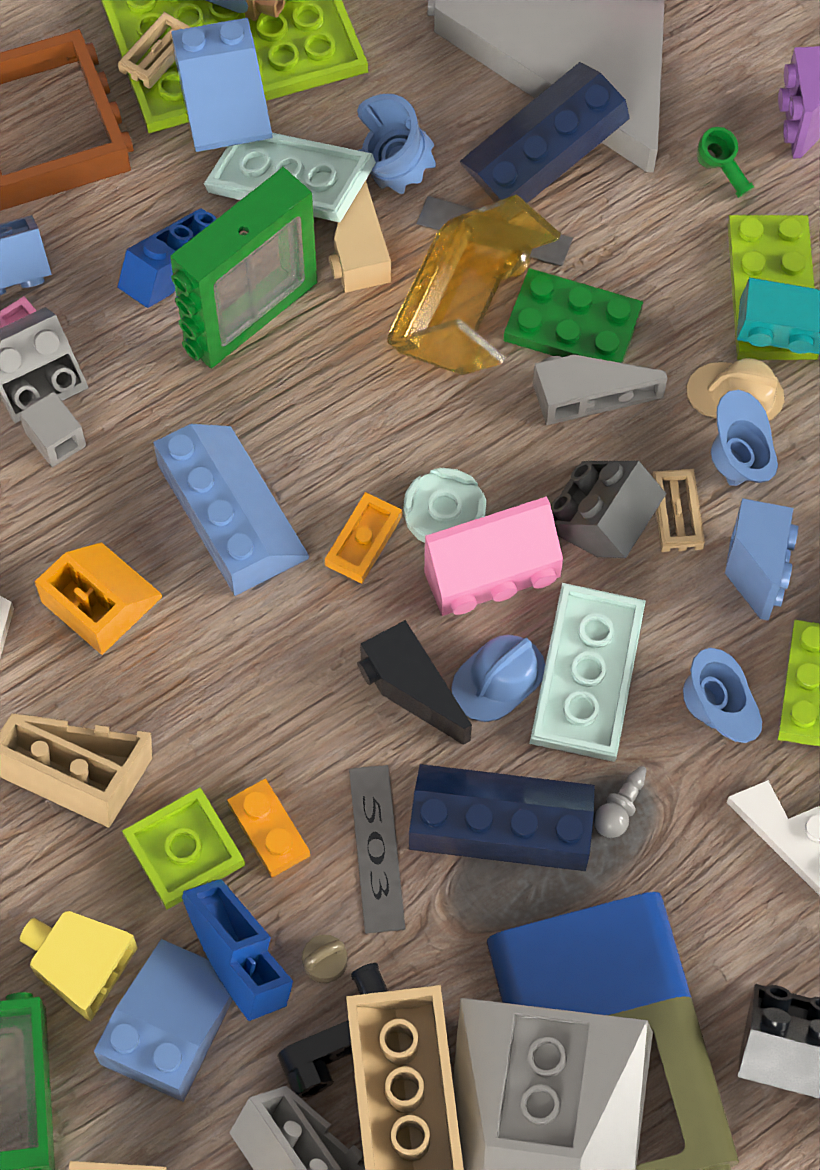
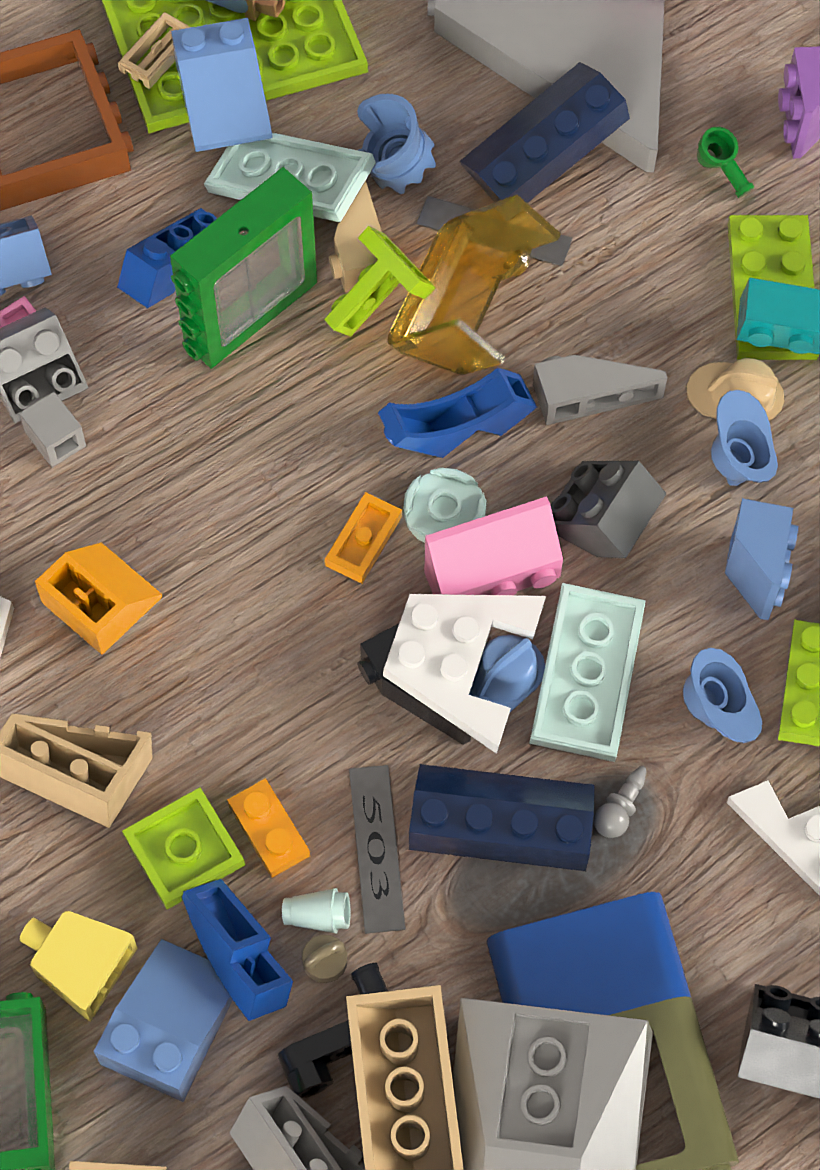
medium blue slope [153,424,309,596] -> none
green plate [503,268,643,363] -> none
tan tile [652,469,705,552] -> none
none -> light aqua cone [282,888,351,934]
none -> lime bracket [324,226,436,337]
none -> blue arch [378,368,537,458]
none -> white wing [383,594,546,754]

